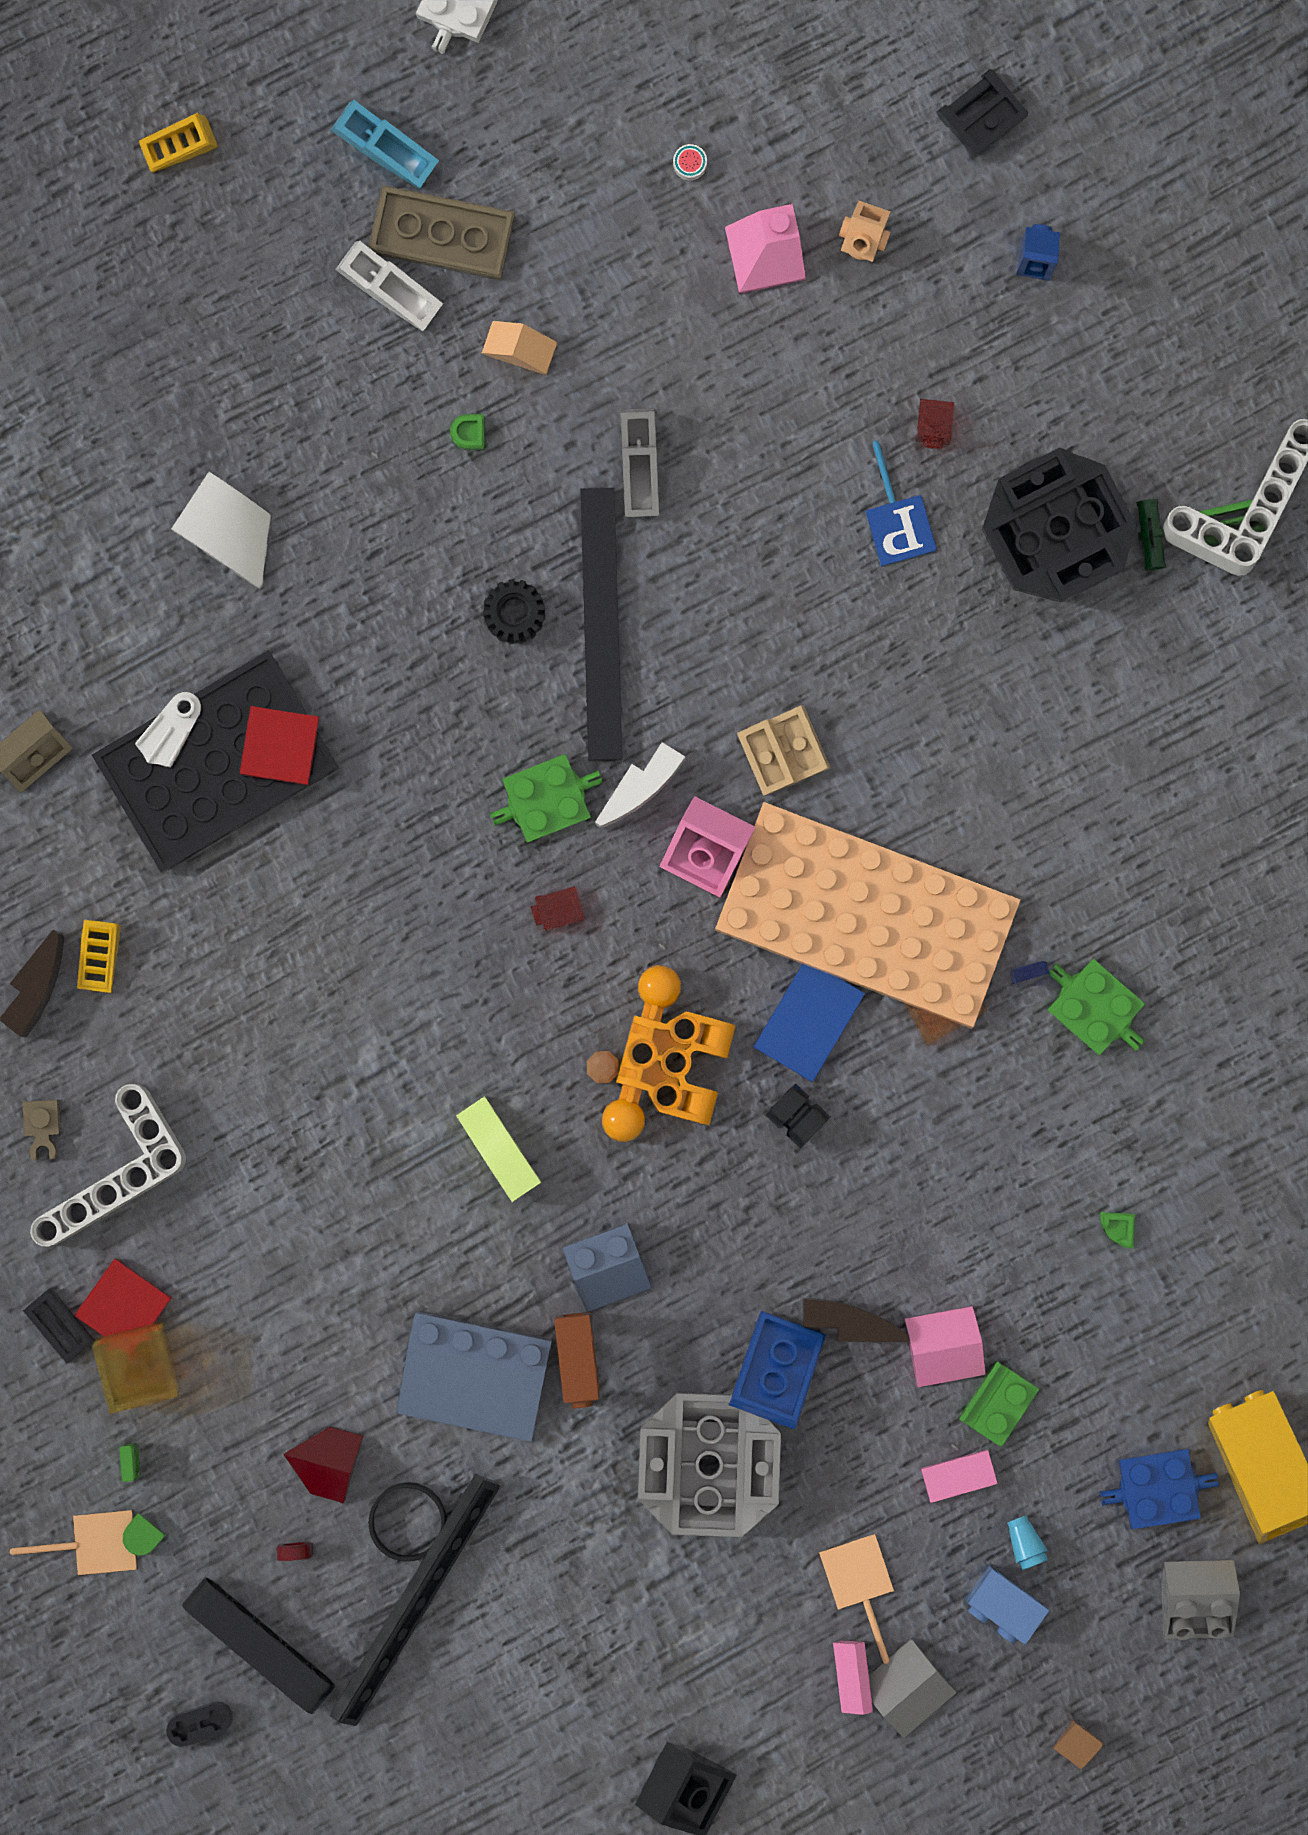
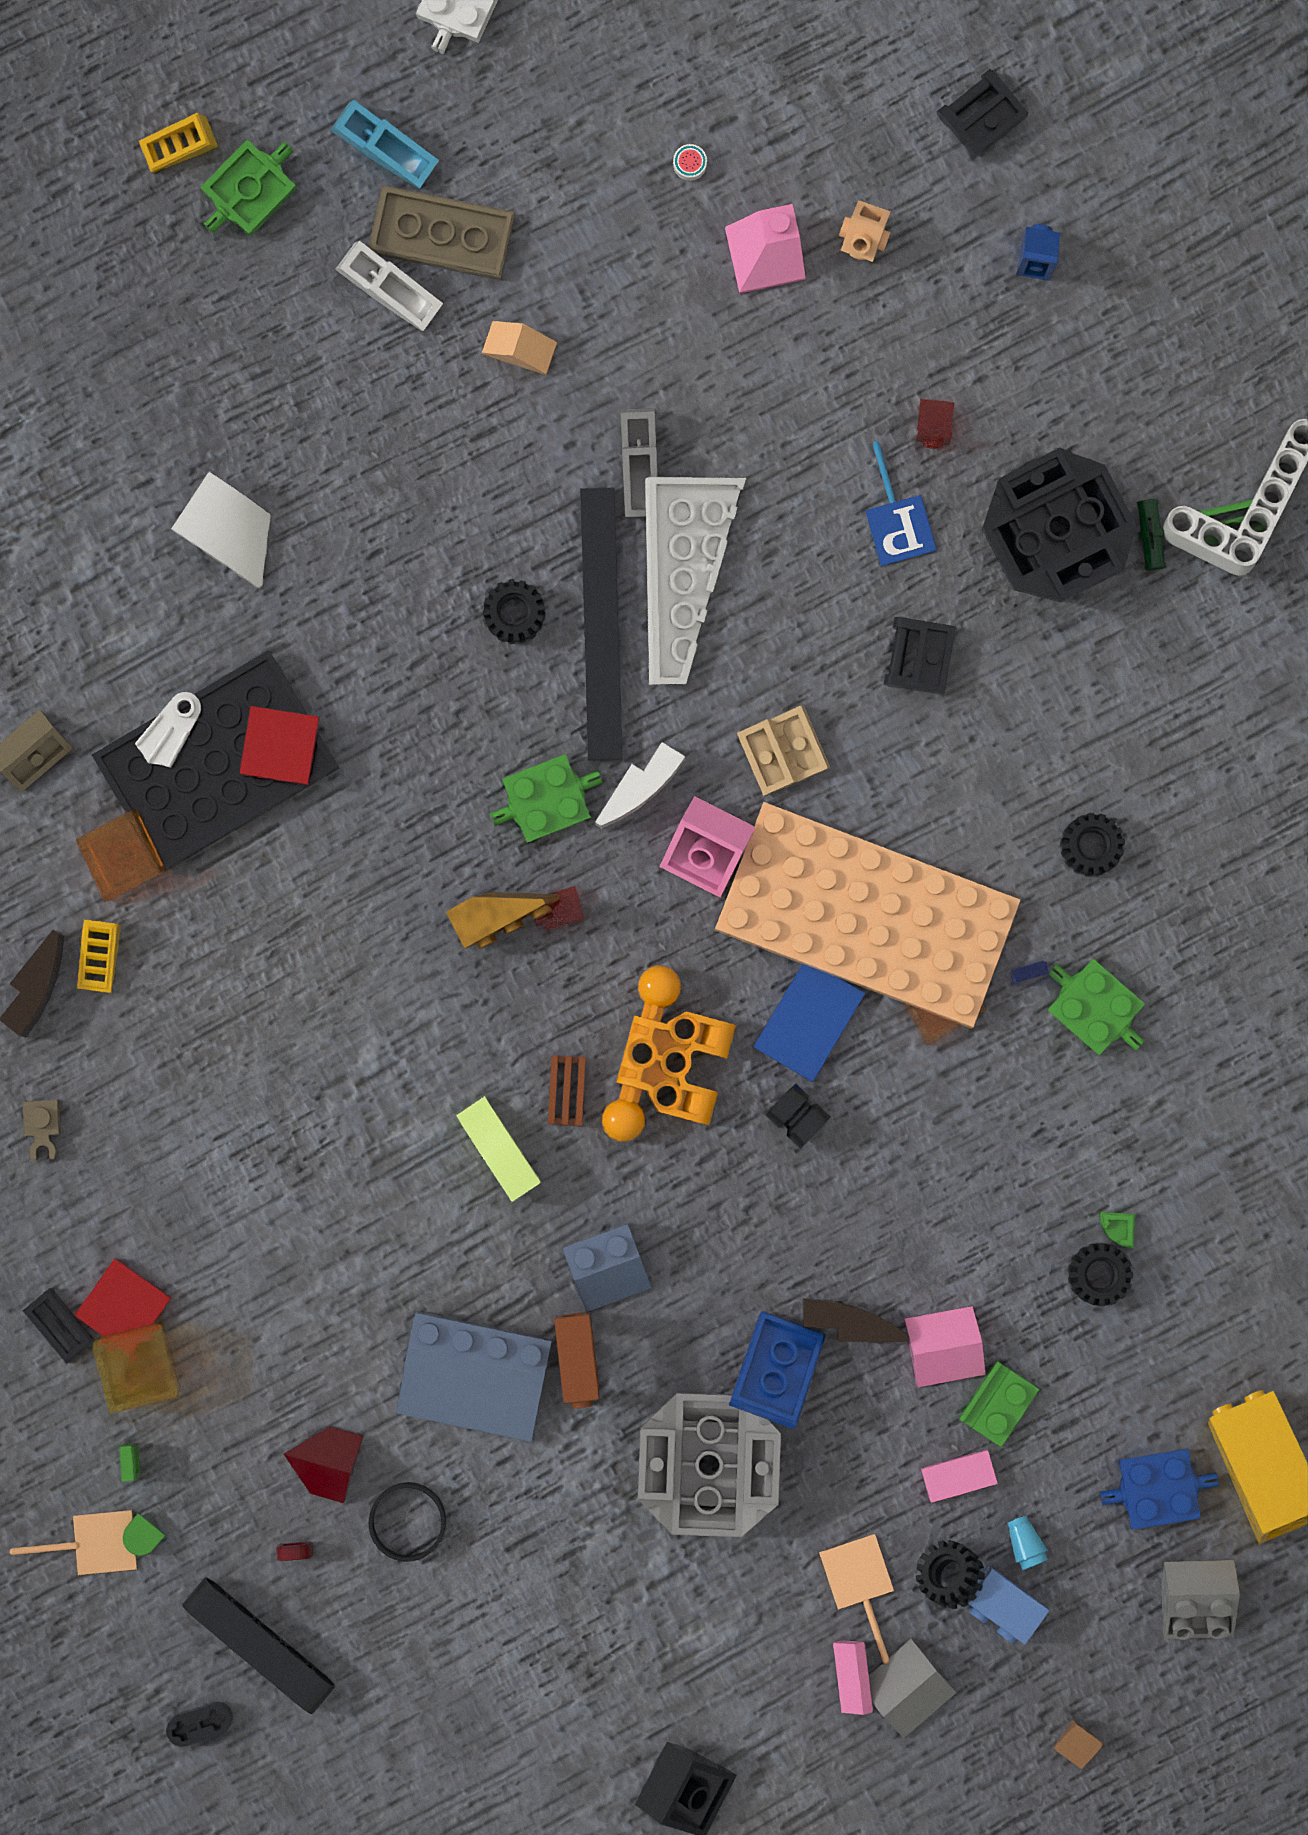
white beam [30,1084,186,1246] -> none
black tile [329,1474,500,1726] -> none
bright green tile [450,414,485,450] -> none
medium nougat tile [587,1051,619,1084] -> none
none -> clear orange tile [76,810,166,902]
none -> bright green plate [200,139,297,237]
none -> pearl gold slope [446,892,560,950]
none -> dark orange tile [548,1055,586,1126]
none -> white wing [645,477,746,685]
none -> black plate [883,617,956,695]
none -> black tyre [916,1540,985,1609]
none -> black tyre [1060,813,1125,877]
none -> black tyre [1068,1243,1133,1306]

